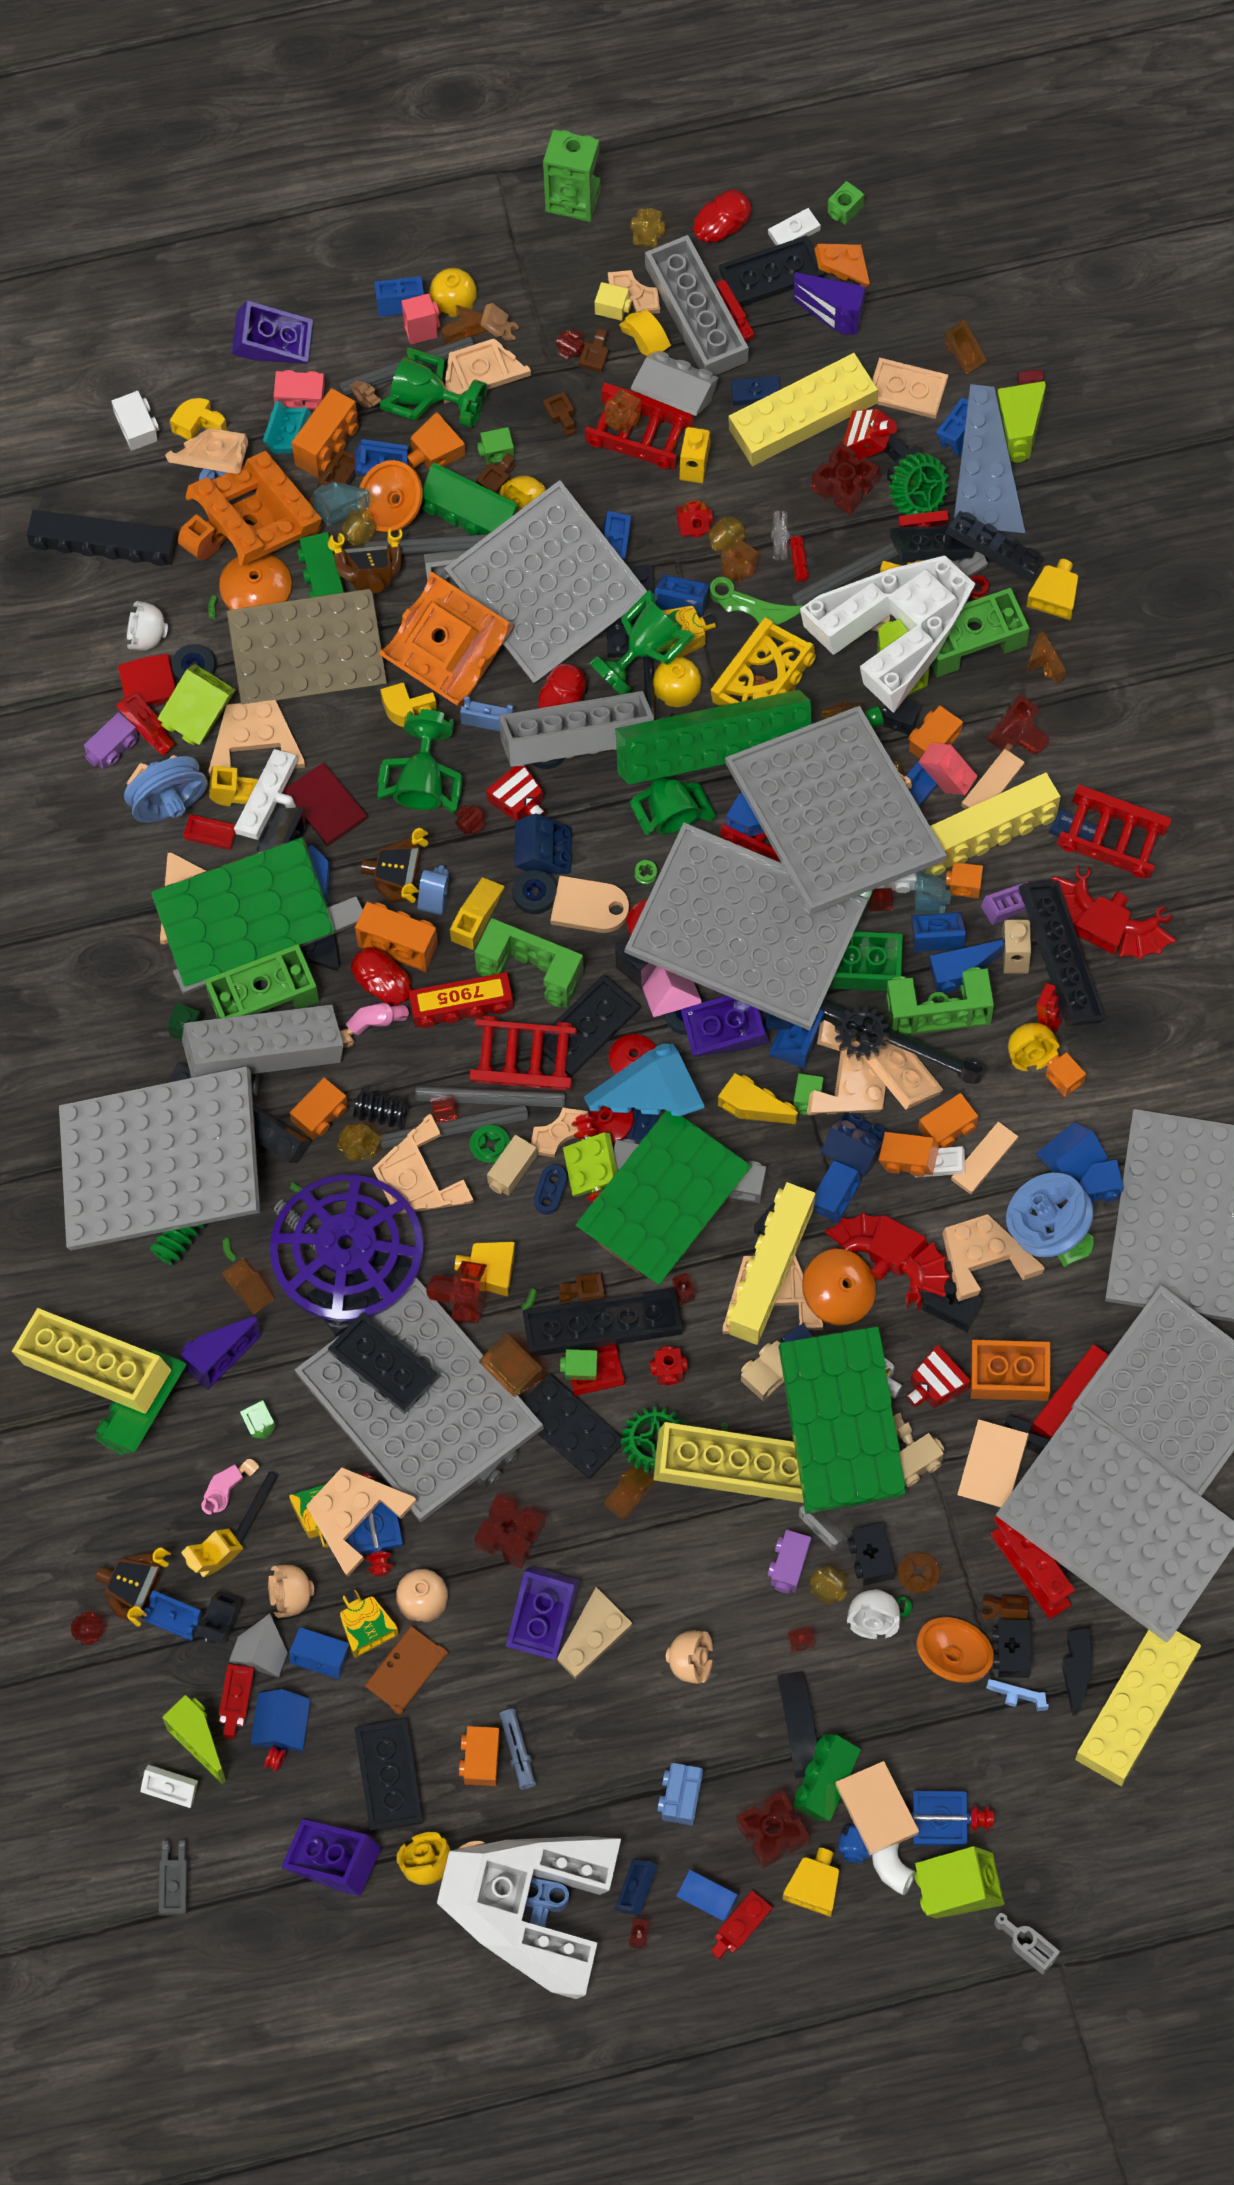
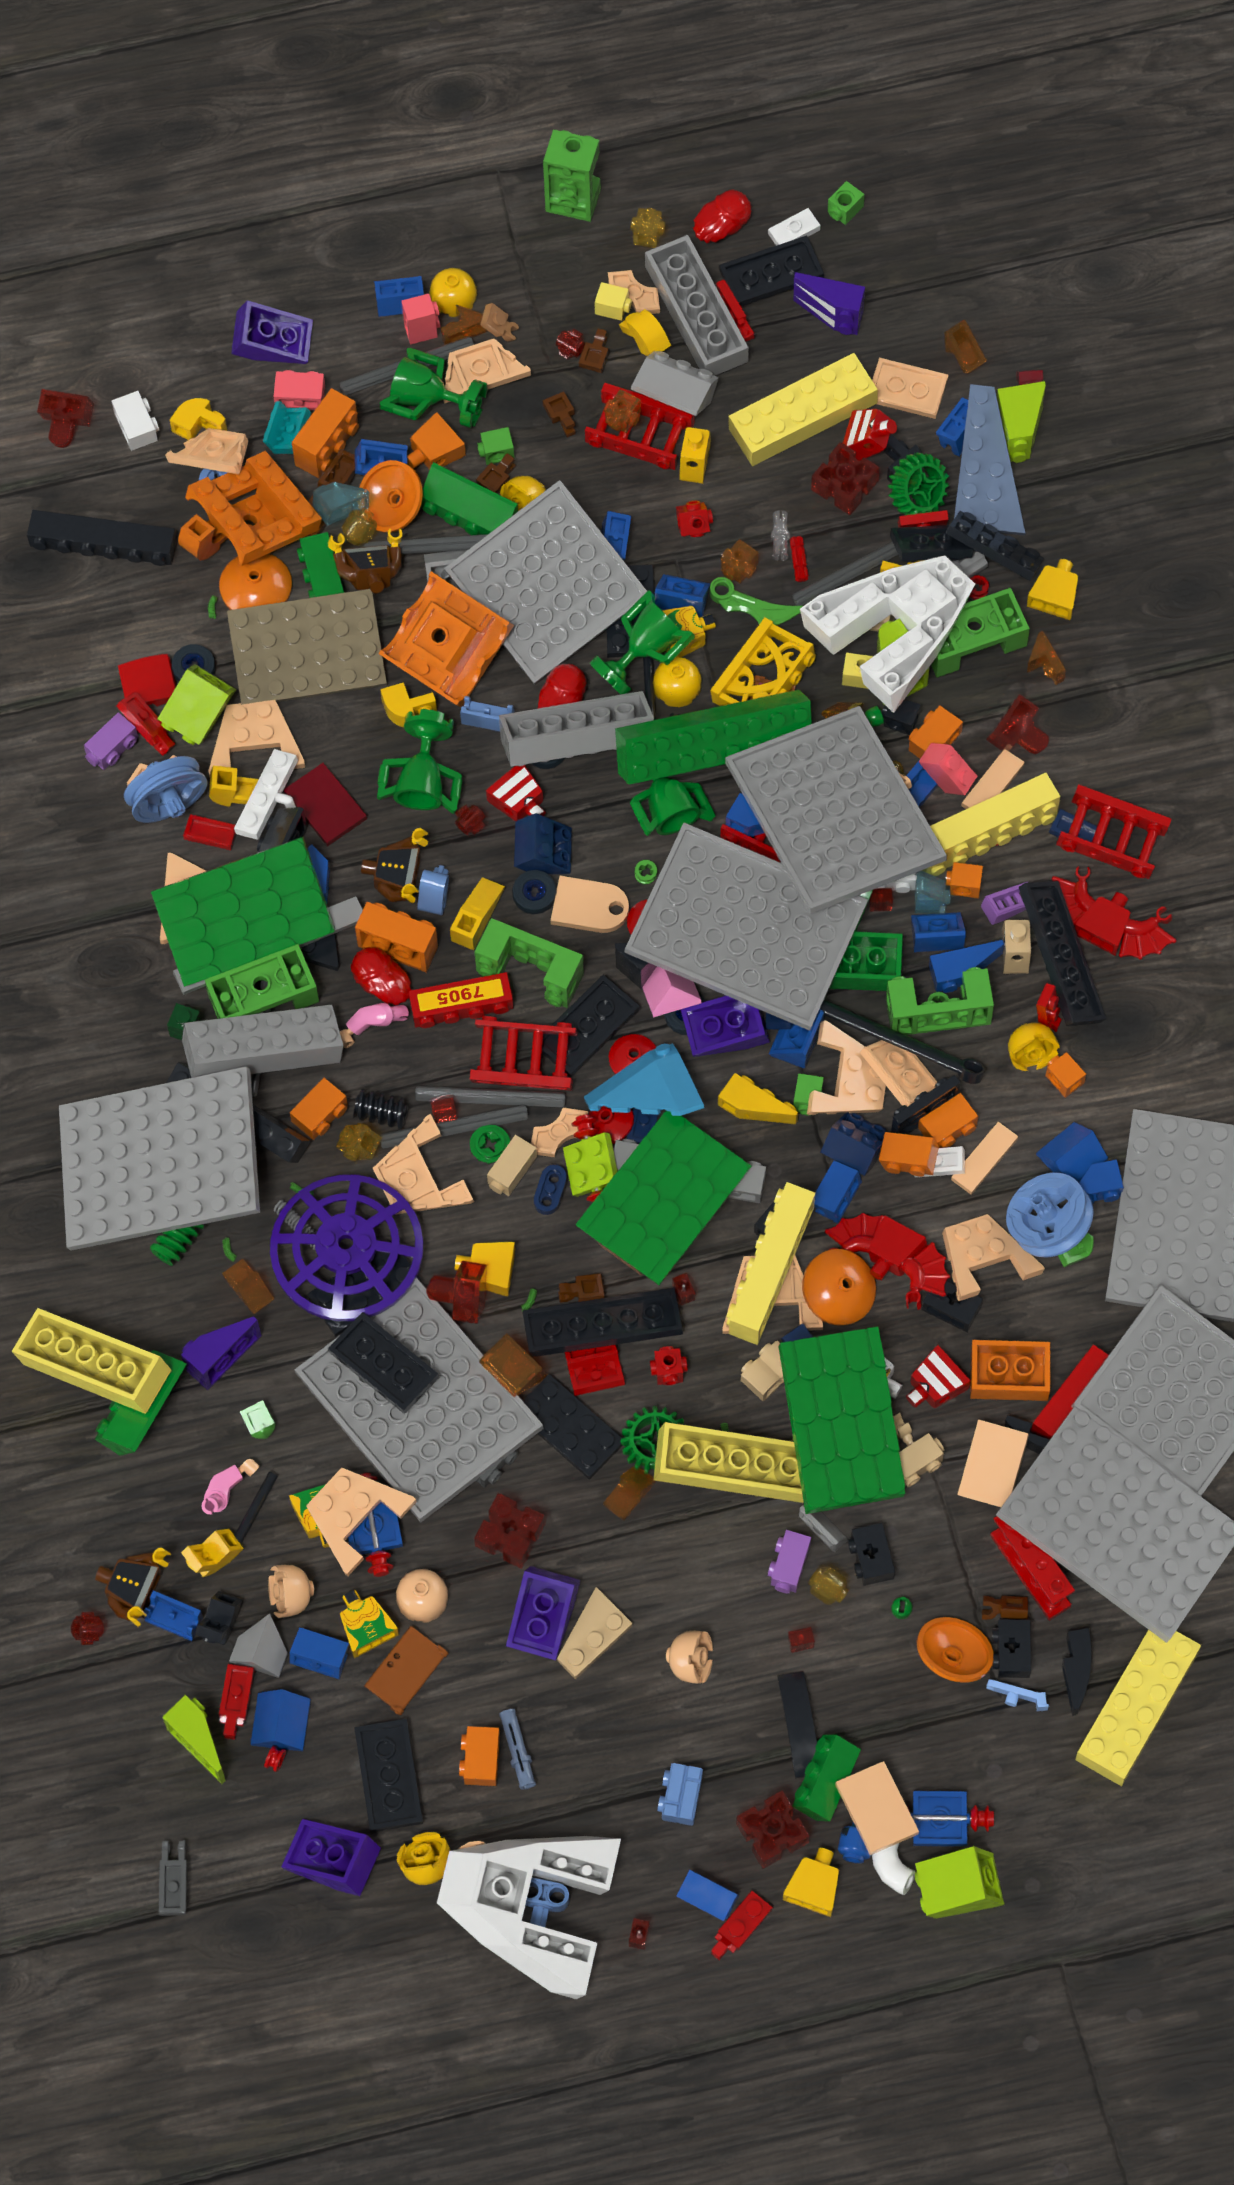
white cylinder [127,601,168,651] -> none
white plate [140,1765,198,1808] -> none
medium nougat plate [349,380,381,408] -> none
bright green brick [560,1350,597,1380] -> none
dark blue plate [615,1859,657,1915] -> none
clear yellow head [708,517,744,553] -> none
dark blue plate [731,376,780,406] -> none
orange wing [815,244,870,289] -> none
black gear [835,1005,889,1061] -> none
white cylinder [847,1589,900,1639] -> none
clear orange gear [898,1552,940,1594] -> none
light grey piece [994,1913,1060,1975] -> none
none -> clear red brick [37,389,94,448]
none -> light yellow brick [842,653,873,689]
none -> black plate [891,1075,961,1135]

